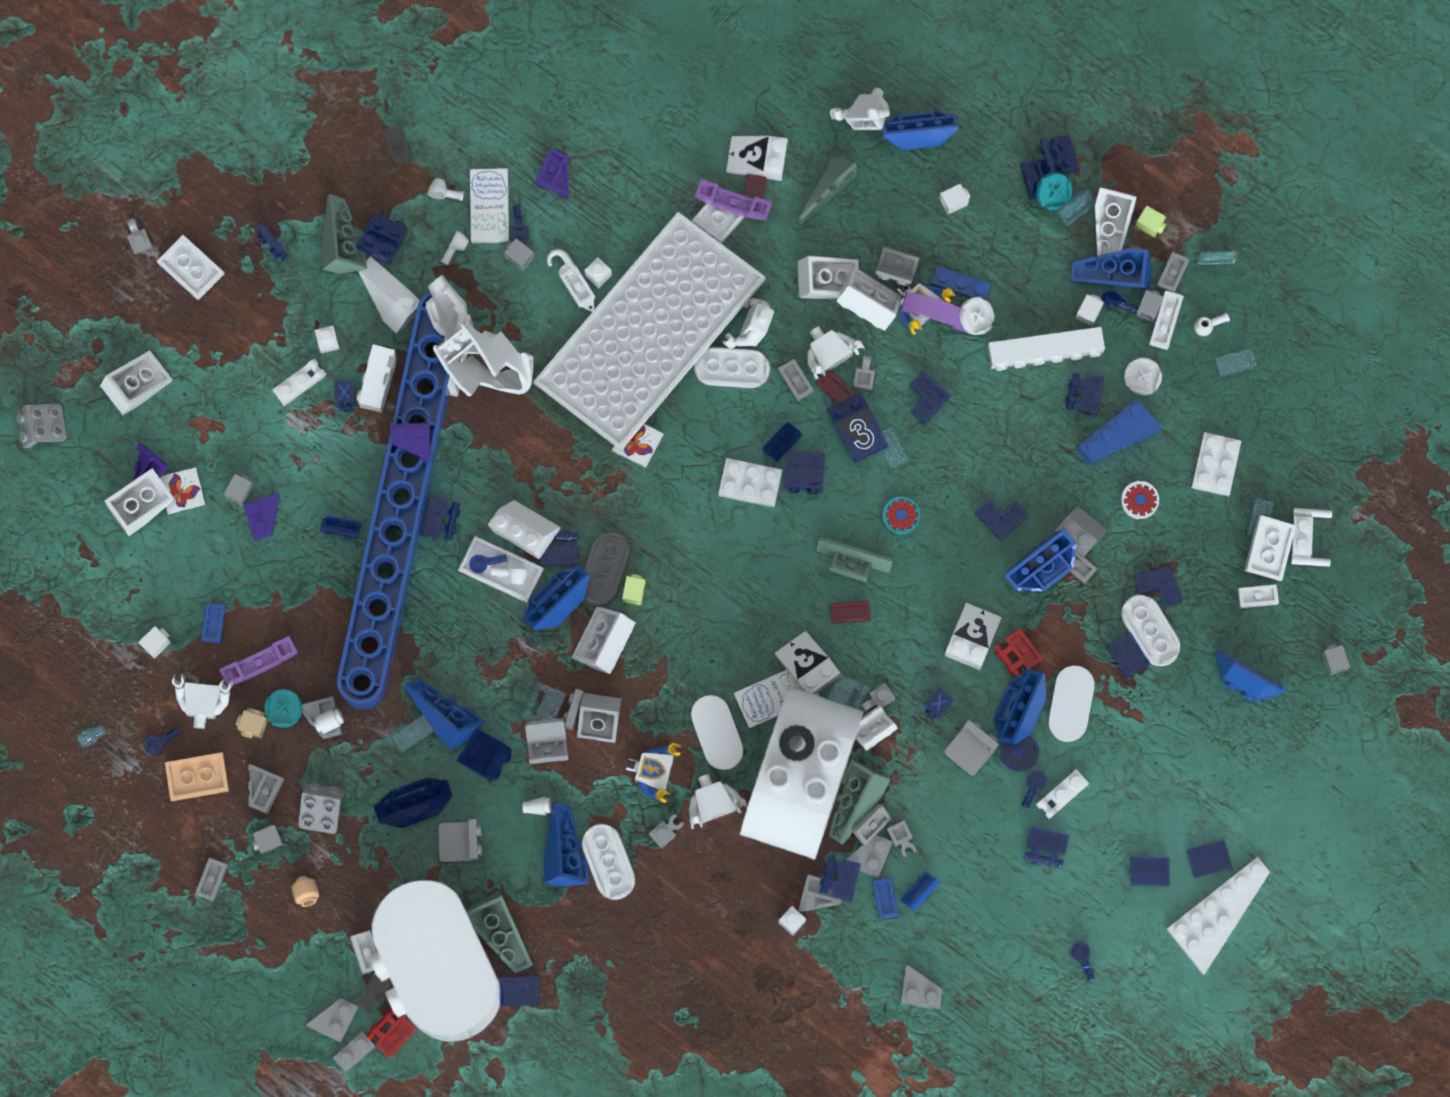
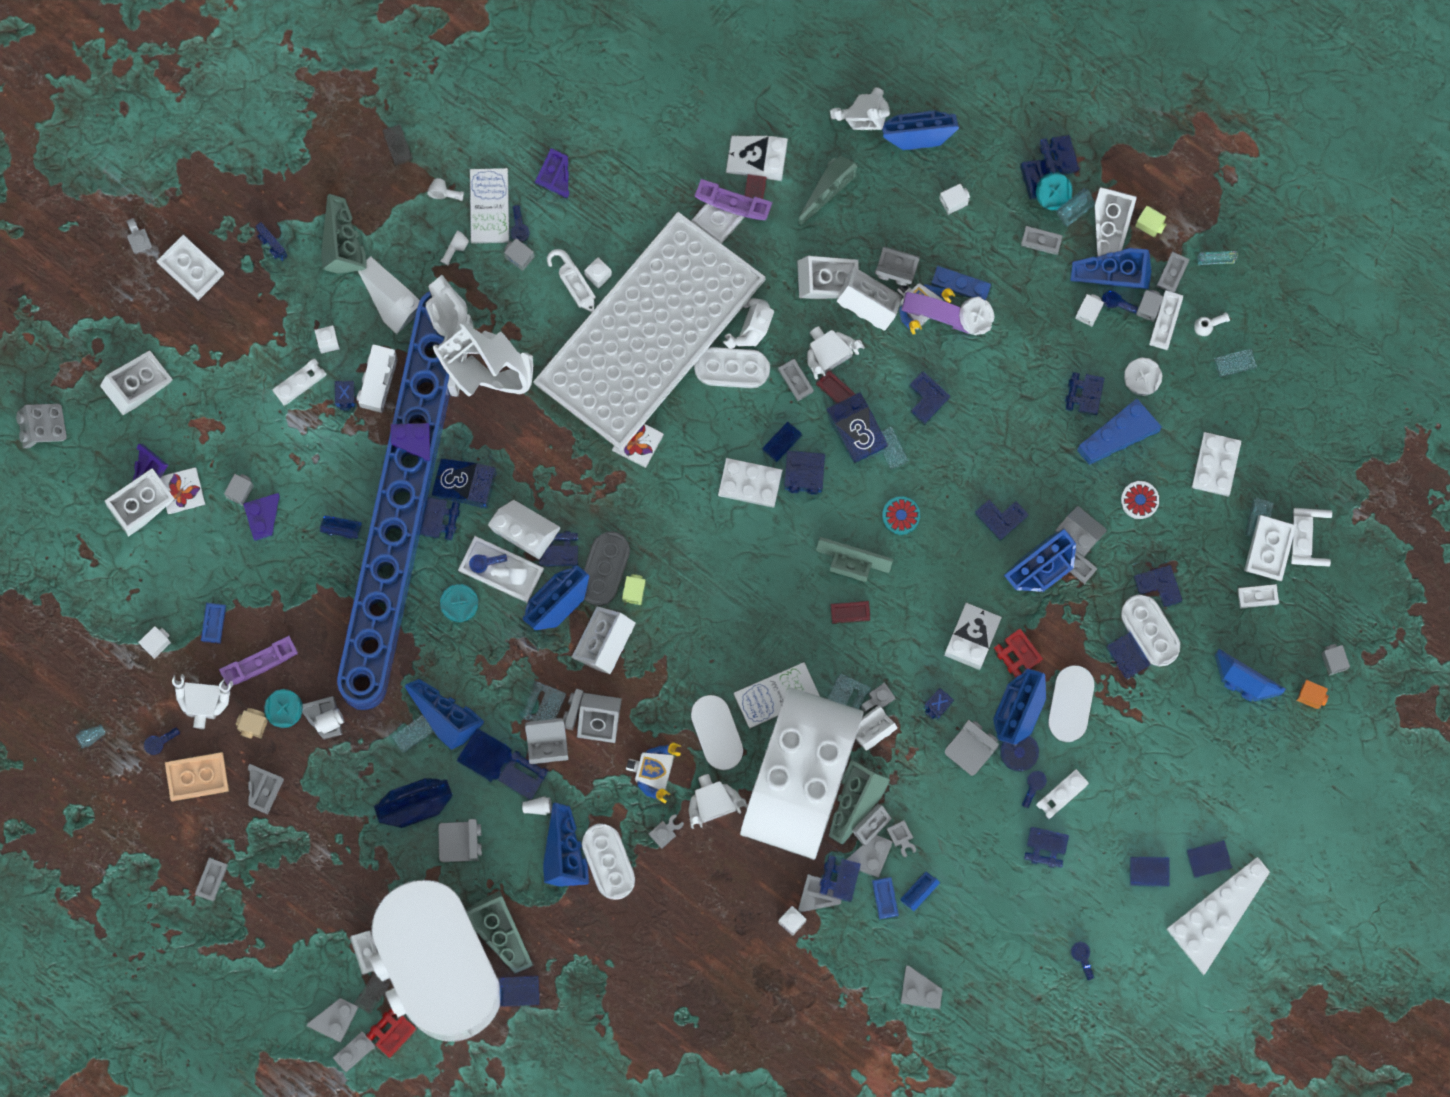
light grey brick [251,825,283,854] -> none
light nougat head [291,876,319,907] -> none
light grey bracket [298,783,345,834] -> none
clear blue plate [356,212,408,264] -> none
white slope [774,631,840,695] -> none
black tyre [779,725,815,762] -> none
light grey plate [853,356,875,391] -> none
white brick [987,327,1105,371] -> none
none -> clear blue slope [432,459,497,509]
none -> teal tile [440,584,478,622]
none -> clear blue plate [498,751,549,800]
none -> light grey plate [1021,226,1063,255]
none -> orange brick [1296,680,1329,709]

